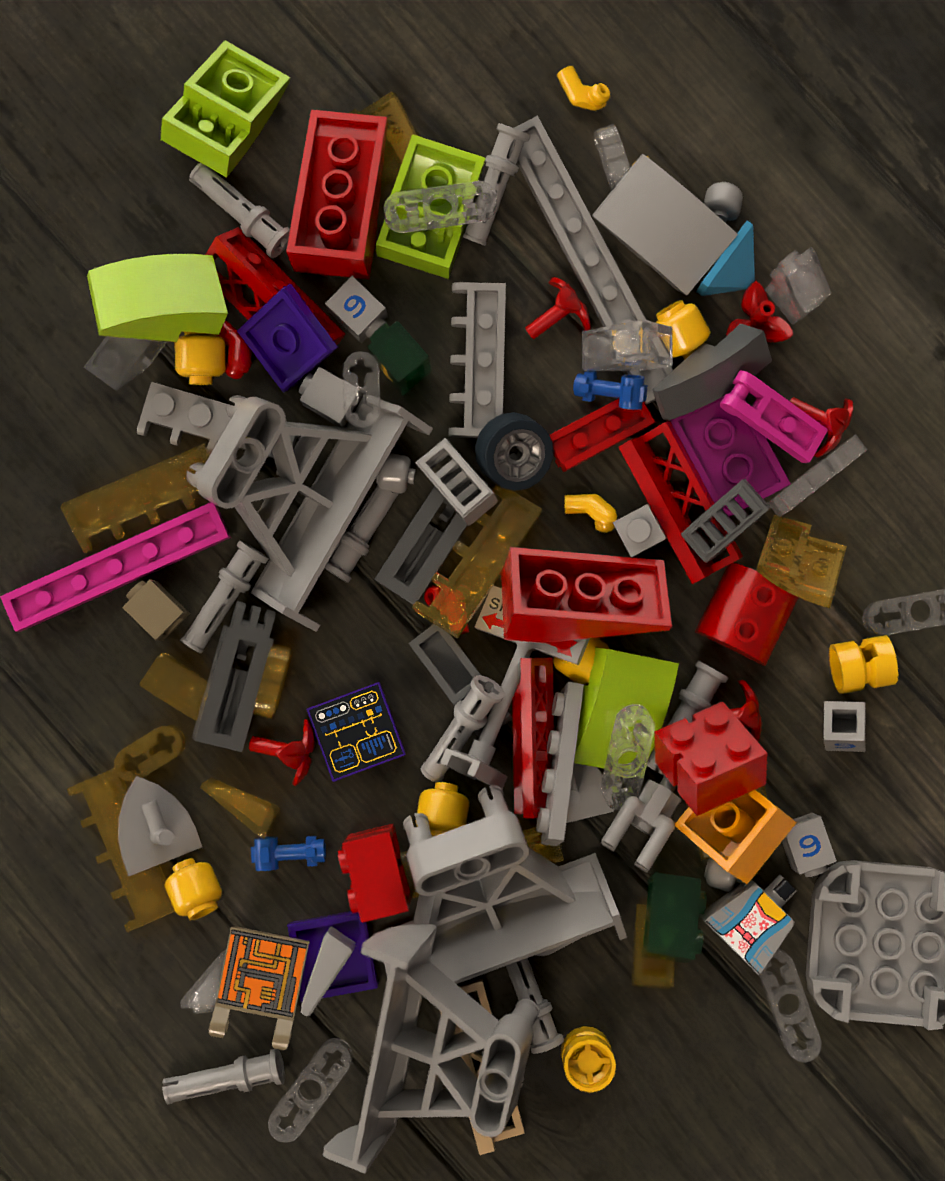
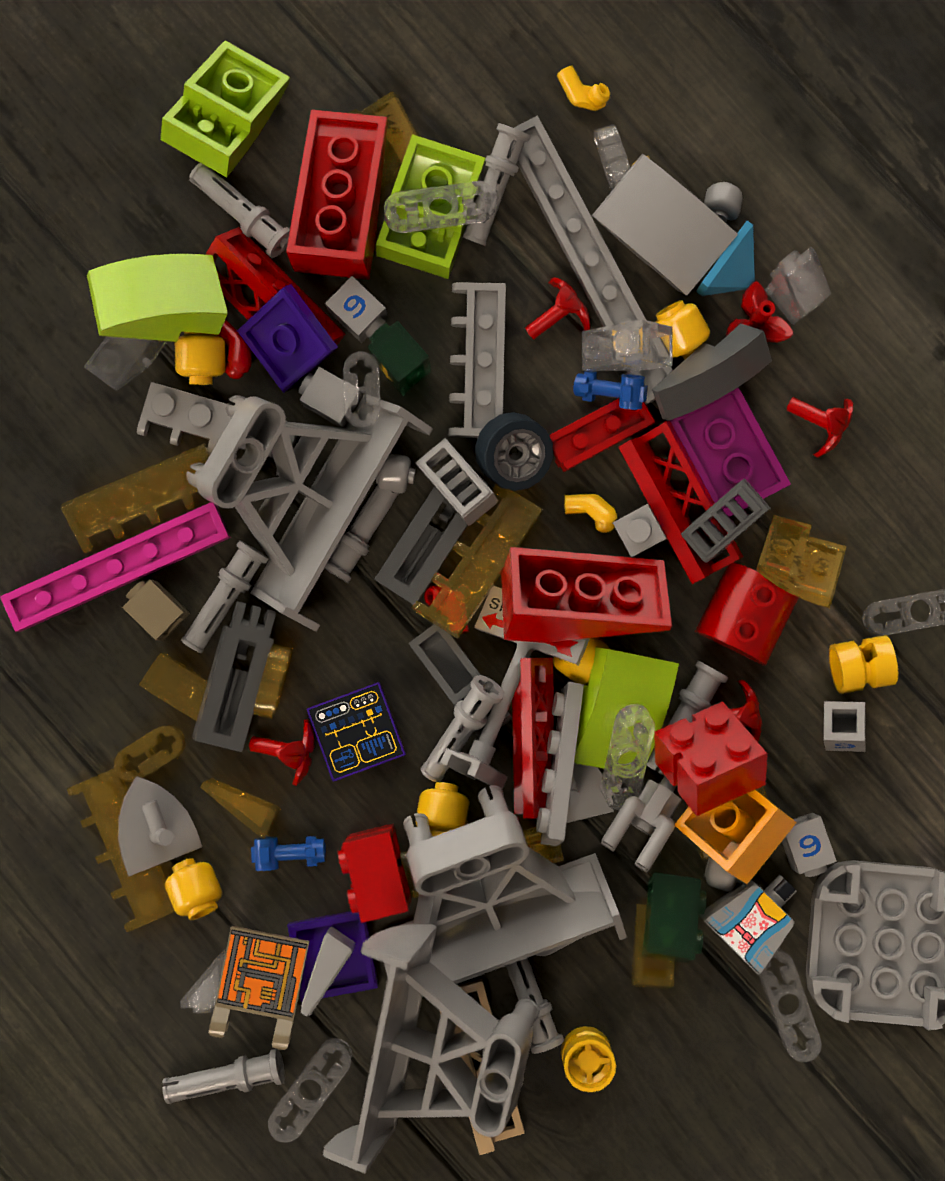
dark pink plate [720,370,828,463] -> none
clear beam [767,434,868,518] -> none

